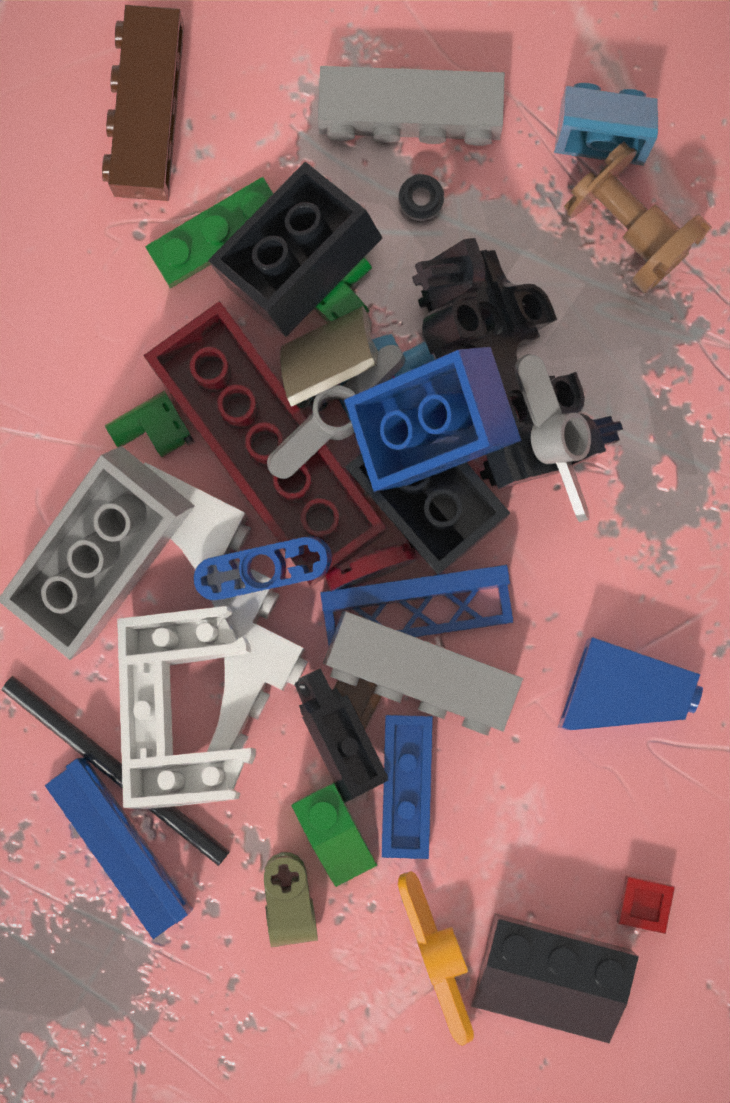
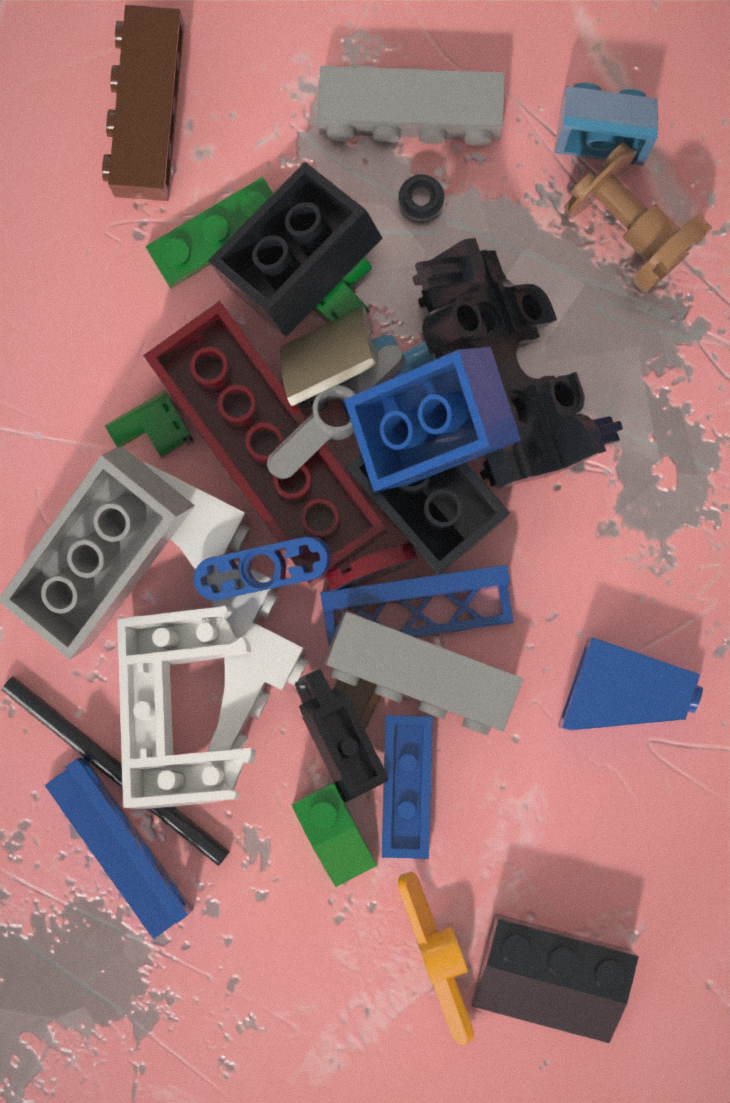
olive piece [264,852,318,948] -> none
light grey piece [514,354,591,522] -> none
red plate [617,876,675,934] -> none

